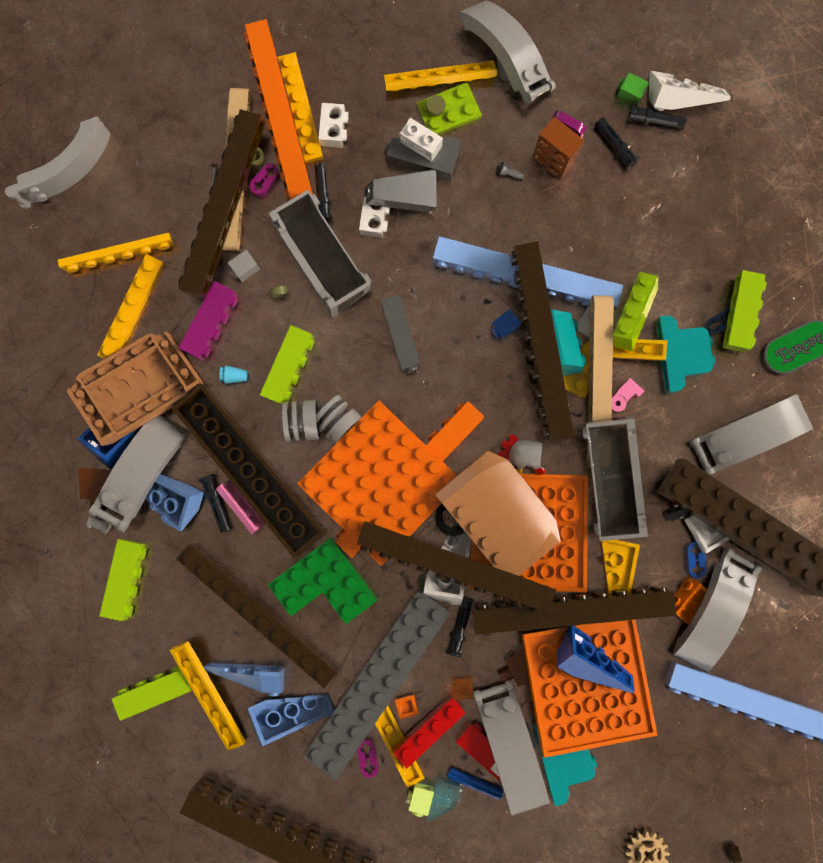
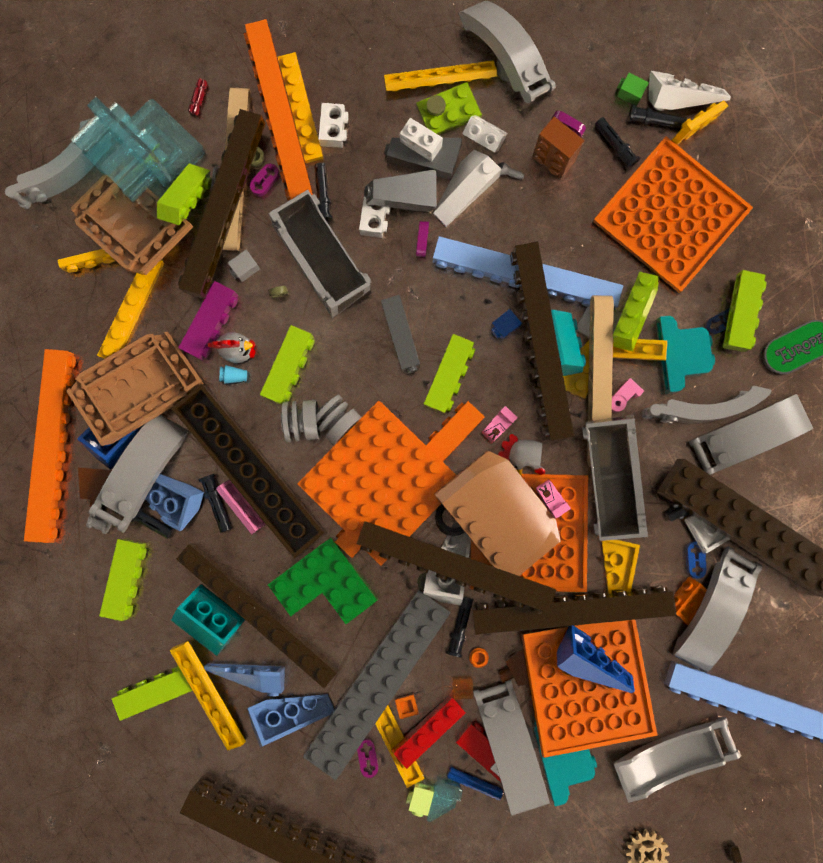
none -> orange brick [24,349,76,543]
none -> clear light blue piece [70,97,205,203]
none -> medium nougat slope [71,161,193,275]
none -> black pin [115,507,174,539]
none -> lime brick [157,163,212,225]
none -> teal slope [171,584,245,656]
none -> dark red axle [188,78,207,116]
none -> light grey piece [208,332,255,363]
none -> magenta beam [416,221,429,257]
none -> lime brick [424,334,476,415]
none -> white wedge [433,150,501,227]
none -> white brick [462,115,508,152]
none -> orange plate [469,648,489,668]
none -> bright pink leg [481,406,518,443]
none -> bright pink leg [536,479,571,519]
none -> orange plate [593,136,753,293]
none -> light grey windscreen [614,717,741,803]
none -> light grey windscreen [641,386,771,424]
none -> yellow wing [672,100,728,145]

